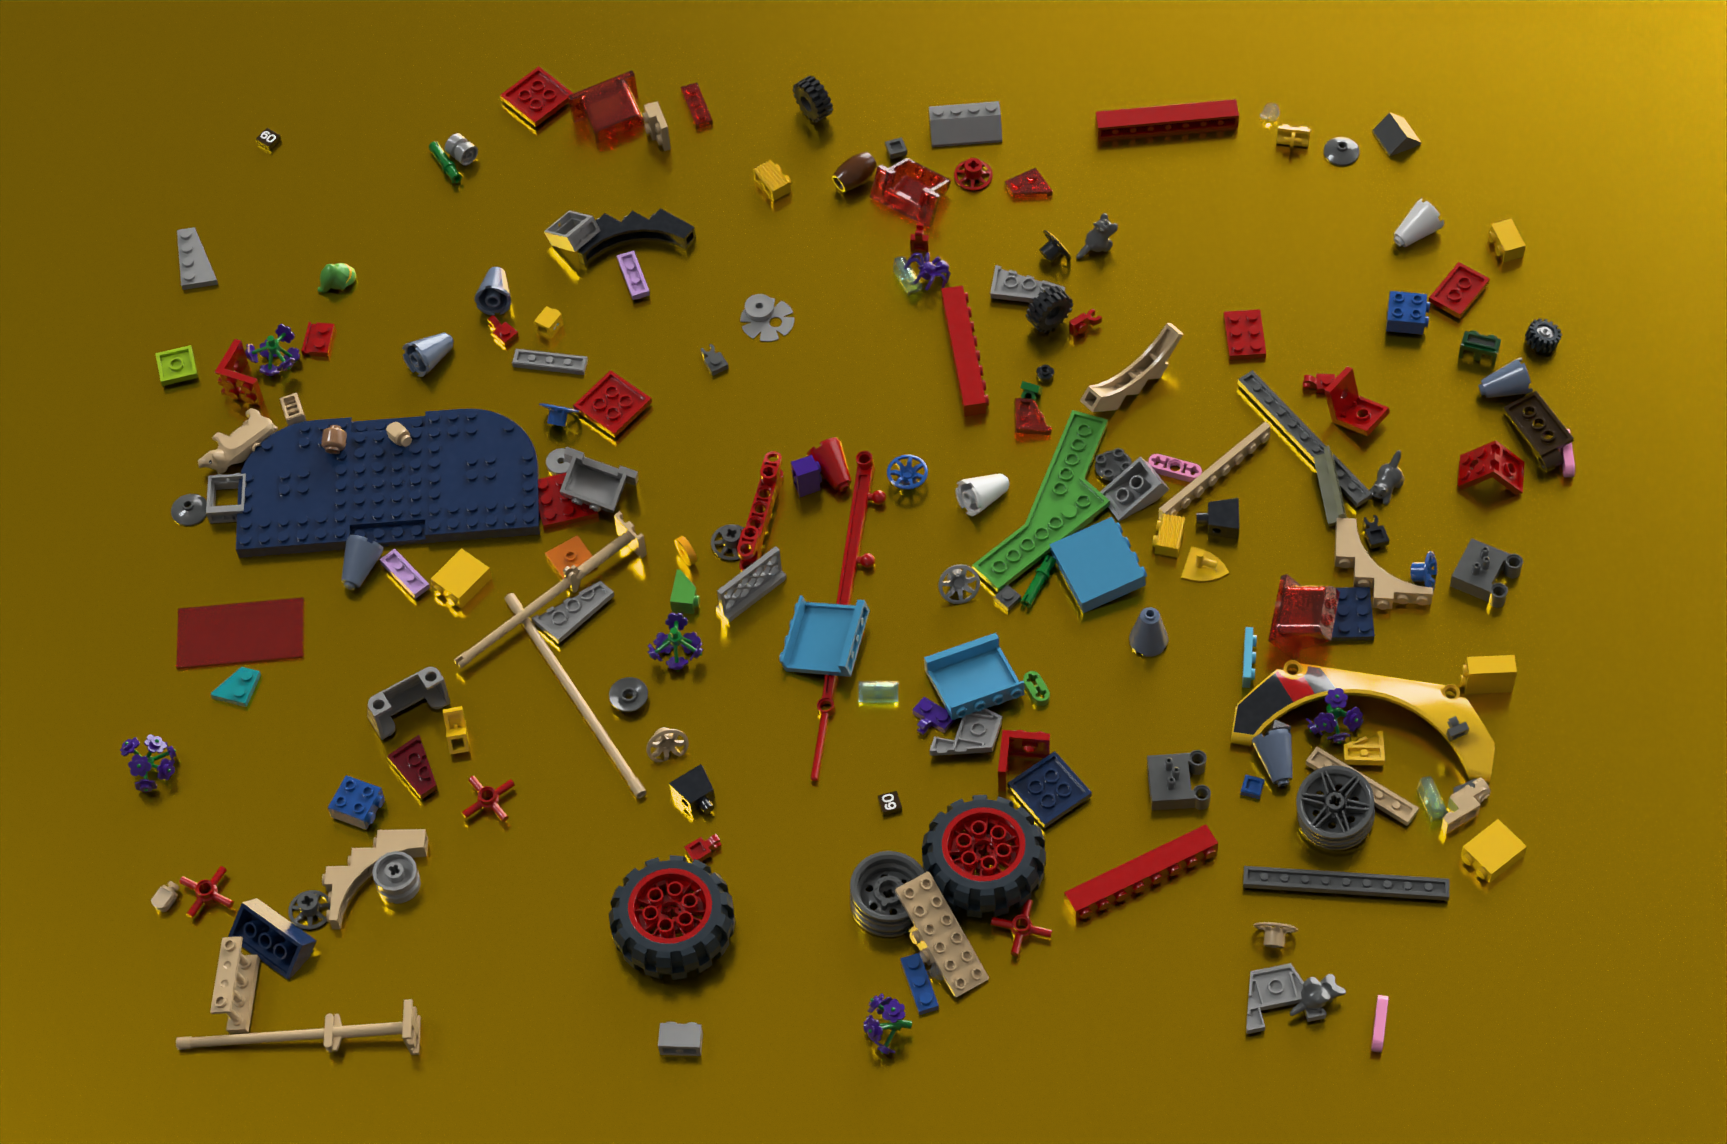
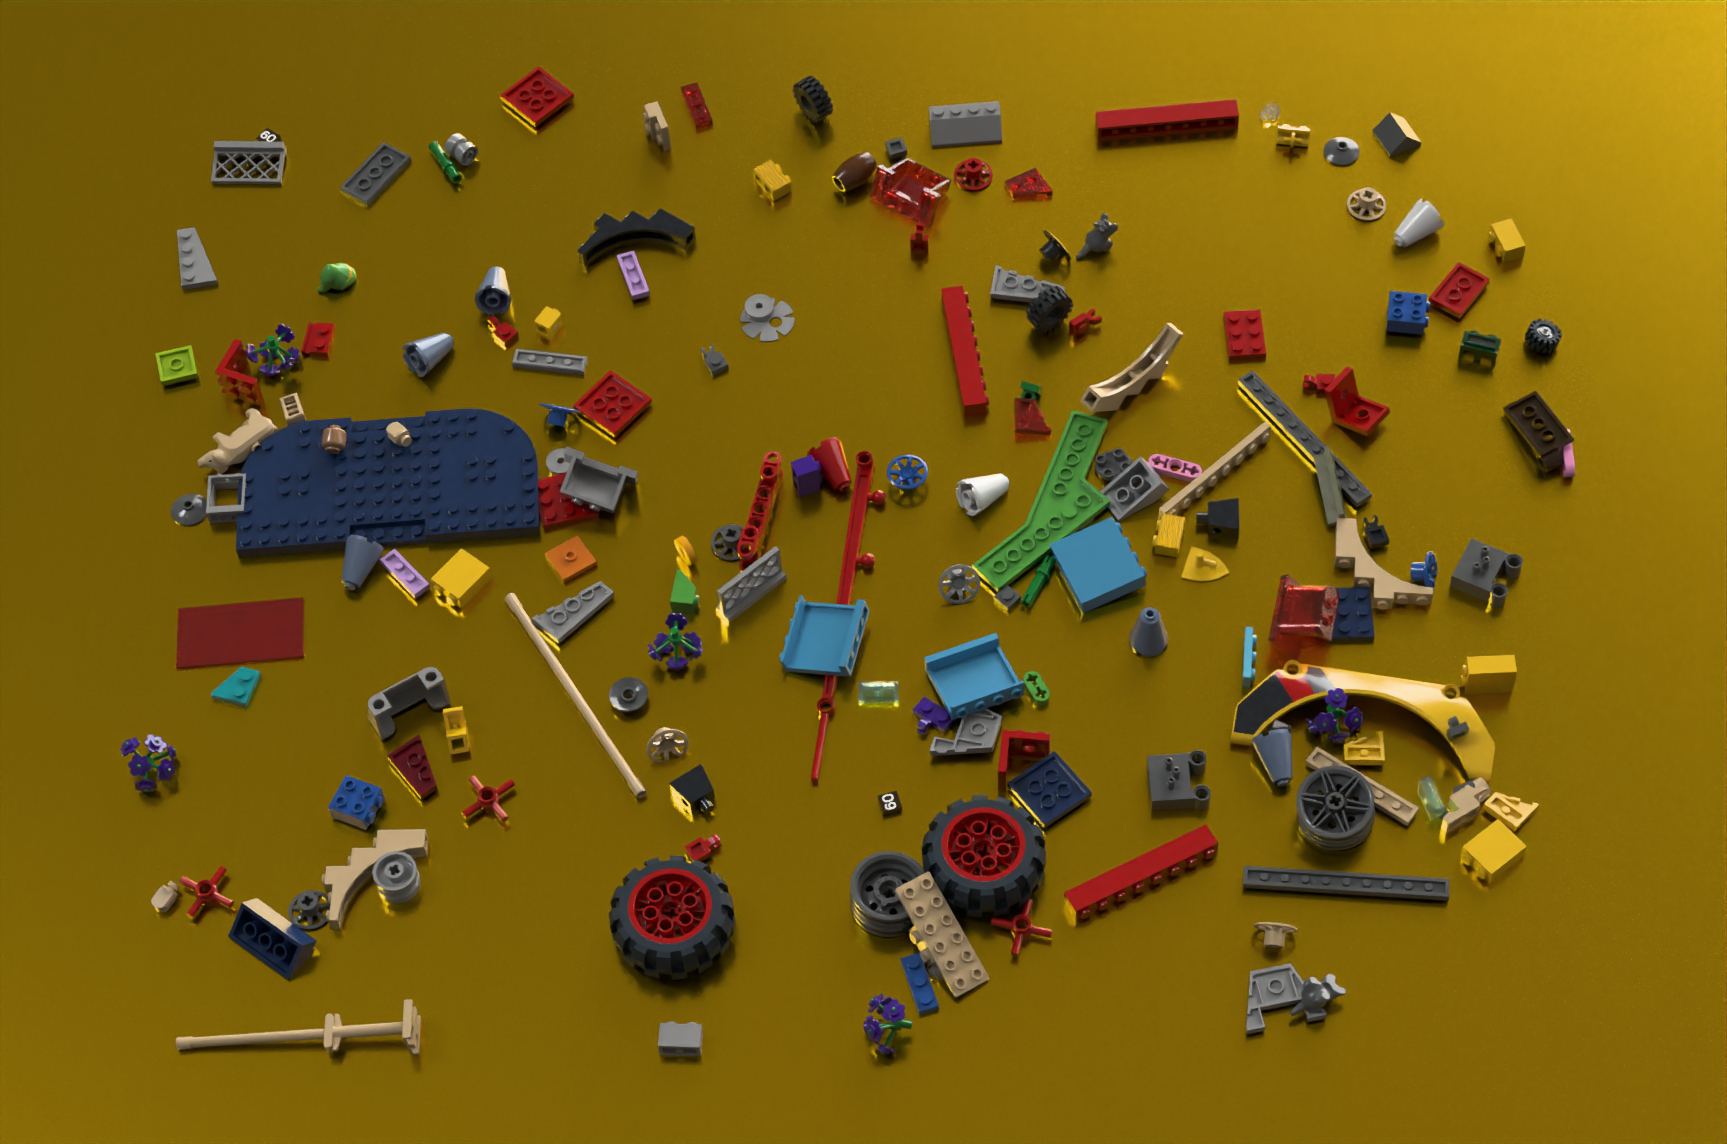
tan fence [210,936,260,1034] -> none
tan piece [454,511,647,669] -> none
light grey window [544,210,601,252] -> none
clear red windscreen [568,70,644,144] -> none
clear light blue brick [893,257,922,296] -> none
dark purple animal [904,252,951,290] -> none
black plate [1036,364,1054,382] -> none
blue tile [1240,774,1265,799] -> none
dark grey animal [1369,450,1405,505] -> none
bright pink beam [1371,995,1389,1053] -> none
red bracket [1458,440,1525,495] -> none
sand blue cone [1478,357,1533,398] -> none
none -> light grey fence [211,141,287,184]
none -> dark grey tile [339,142,412,207]
none -> tan wheel [1347,187,1386,221]
none -> yellow wing [1482,792,1539,831]

